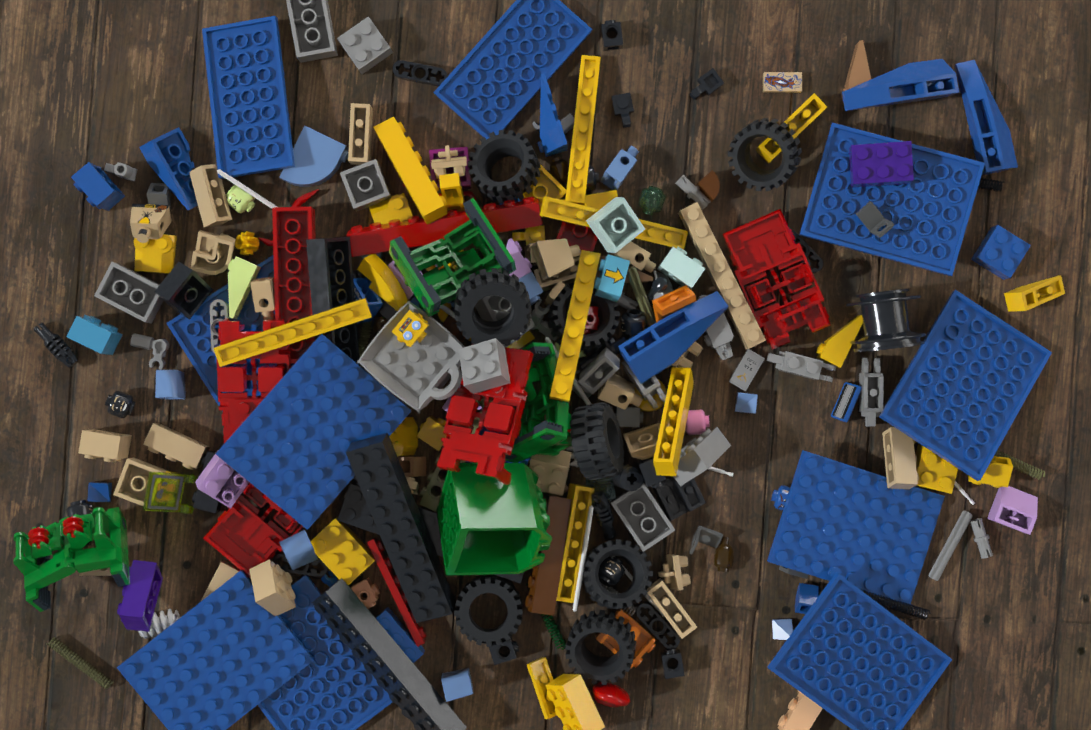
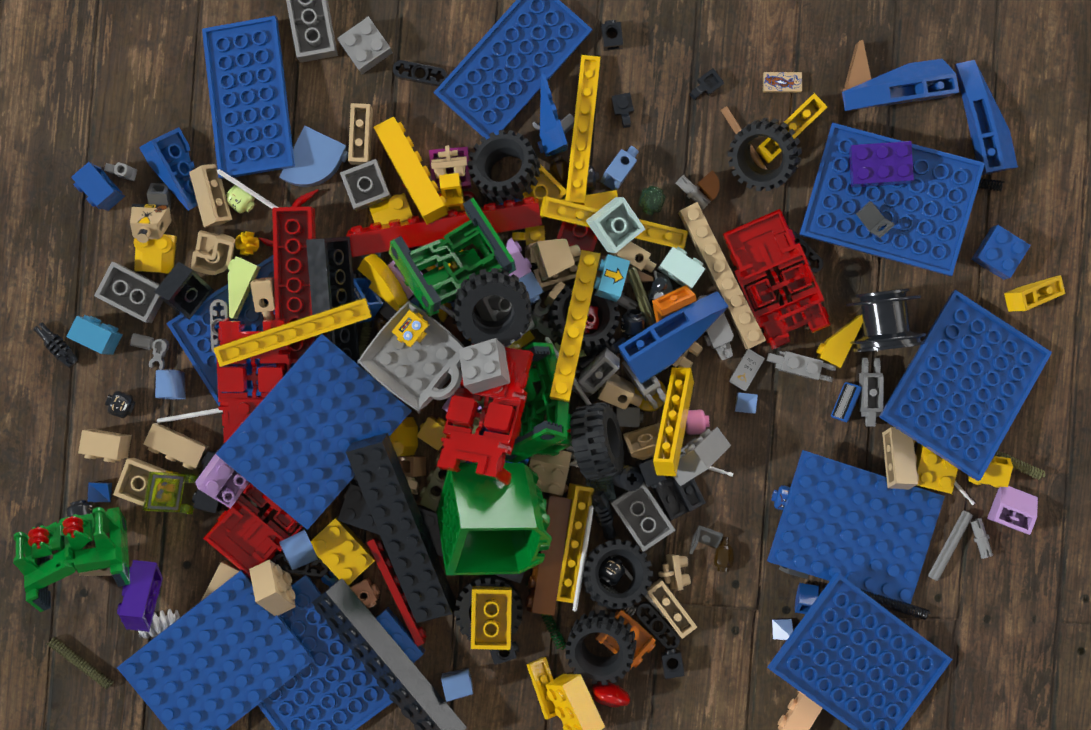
none -> white axle [156,408,223,423]
none -> yellow brick [471,586,512,650]
none -> medium nougat piece [721,106,768,170]

